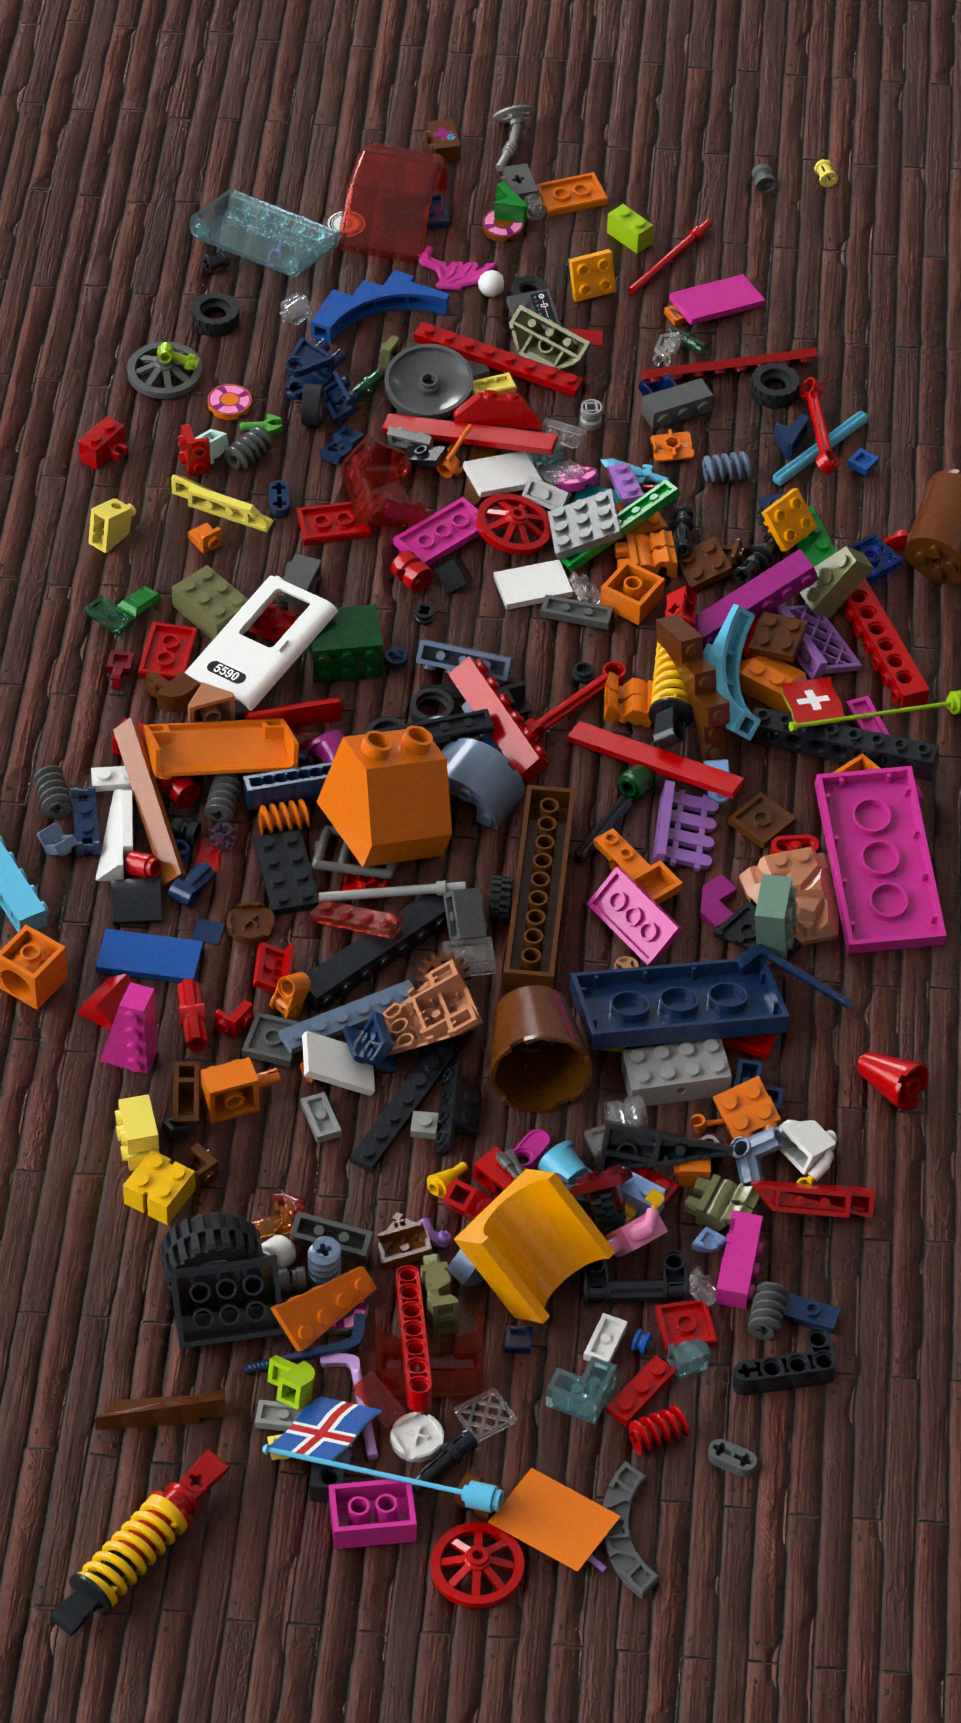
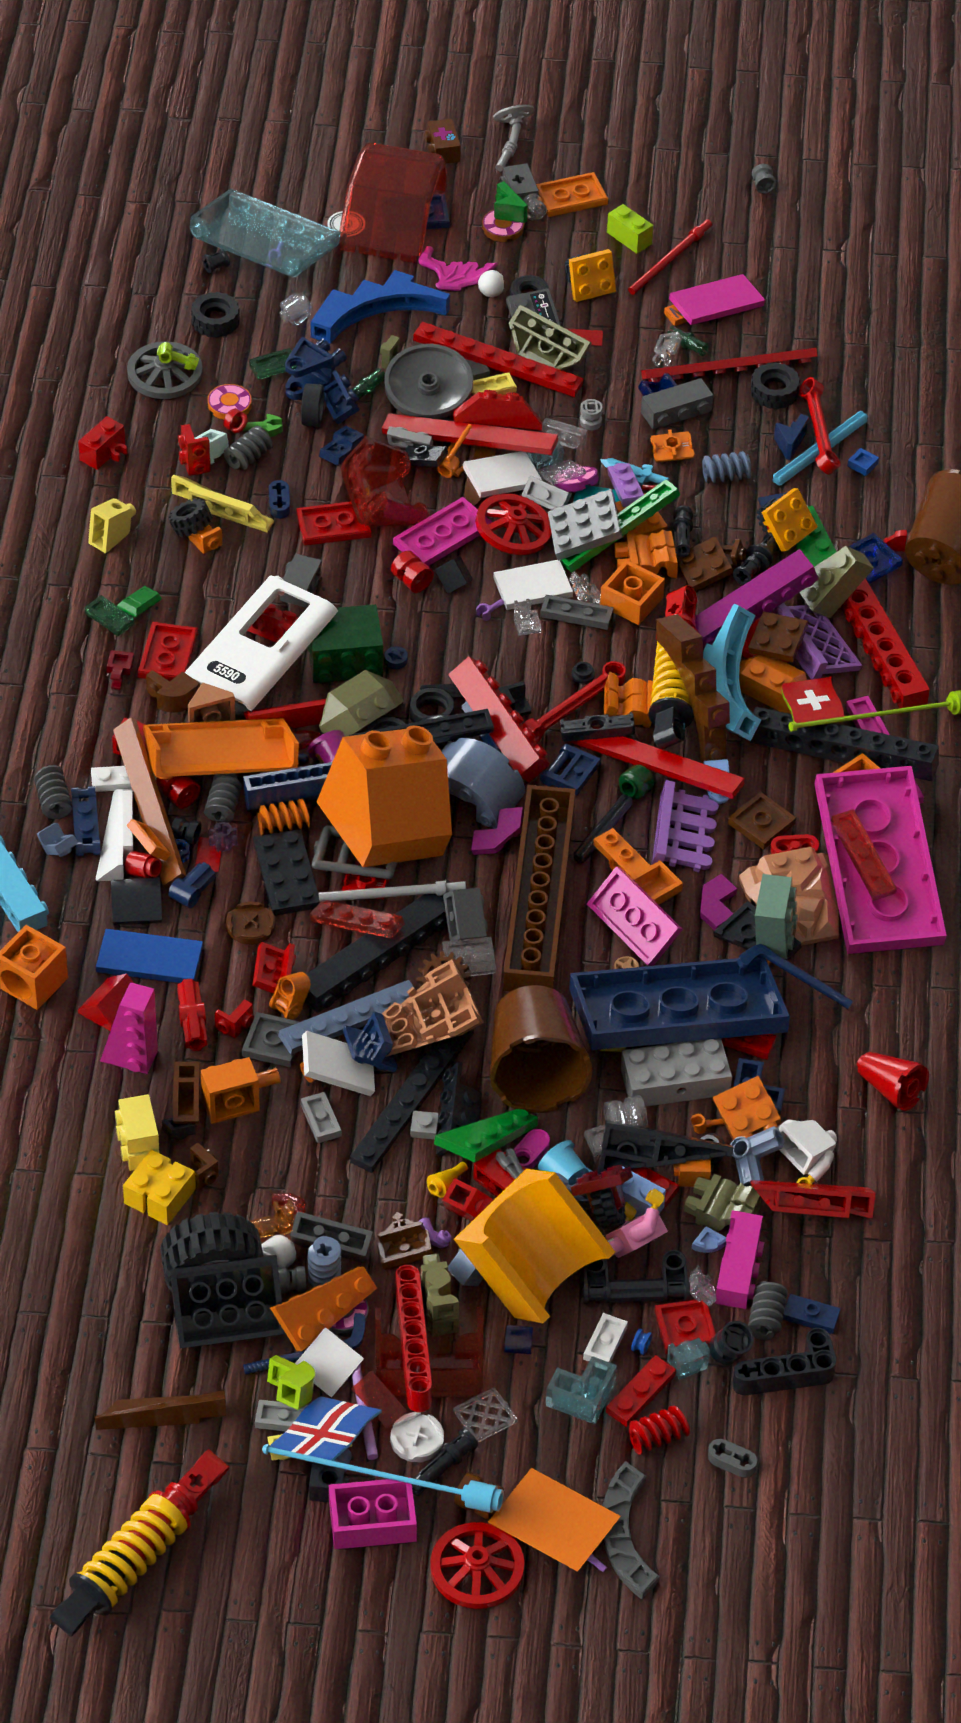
olive brick [172,565,249,640] -> none
dark blue sticker [191,918,225,945] -> none
black bush [414,603,435,626] -> none
sand blue brick [416,639,515,685] -> none
black tyre [489,875,513,921] -> none
light yellow bush [814,159,838,187] -> none
none -> orange tile [127,819,170,861]
none -> black tyre [168,498,212,537]
none -> red tile [224,408,248,433]
none -> clear green plate [249,348,297,380]
none -> white sticker [295,1327,364,1398]
none -> olive wedge [319,670,404,737]
none -> green wing [434,1109,538,1162]
none -> magenta tile [471,807,524,855]
none -> medium lavender hand [476,599,504,621]
none -> clear plate [514,599,541,636]
none -> dark blue plate [540,744,601,795]
none -> black piece [560,712,635,742]
none -> black wheel [709,1321,754,1365]
none -> clear red plate [830,809,897,901]

